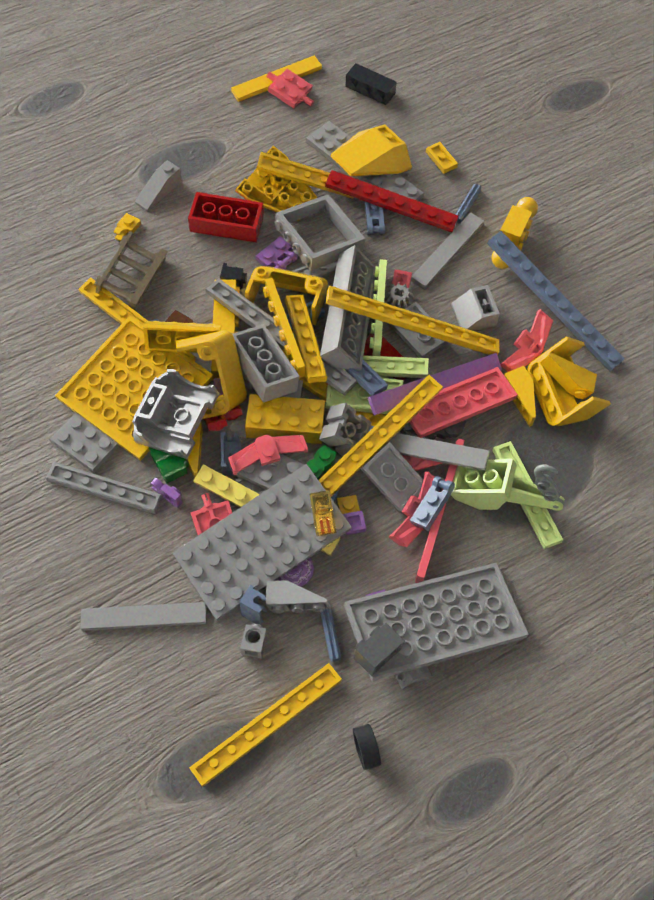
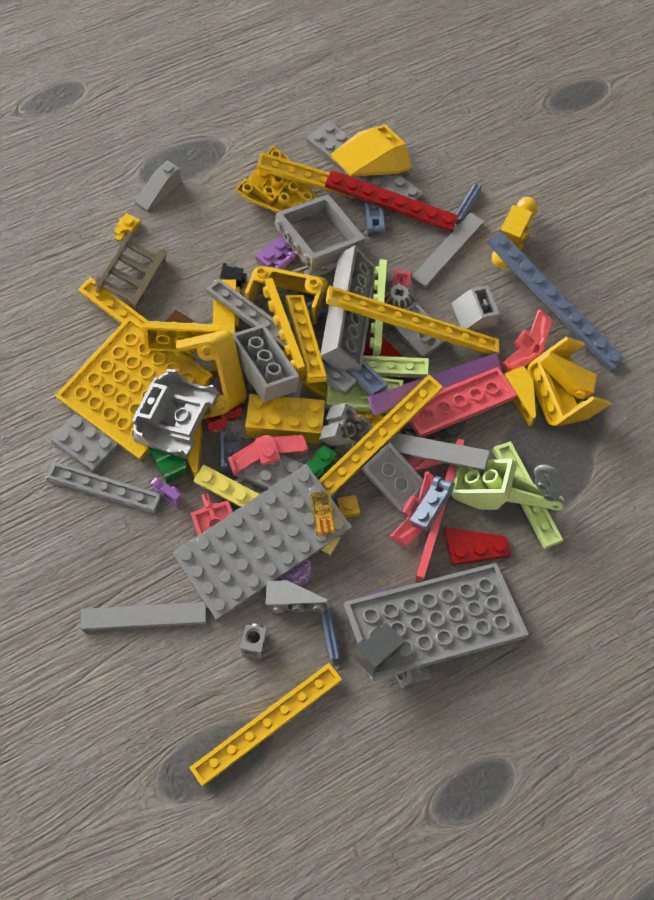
red brick [188,192,264,243] -> none
yellow tile [231,55,322,102] -> none
sand blue hinge [239,585,267,625] -> none
coral plate [266,69,314,109] -> none
medium lavender plate [343,511,366,535] -> none
black brick [345,63,397,105] -> none
black tyre [353,724,381,770] -> none
yellow plate [426,142,458,174] -> none
none -> red wing [443,527,511,566]

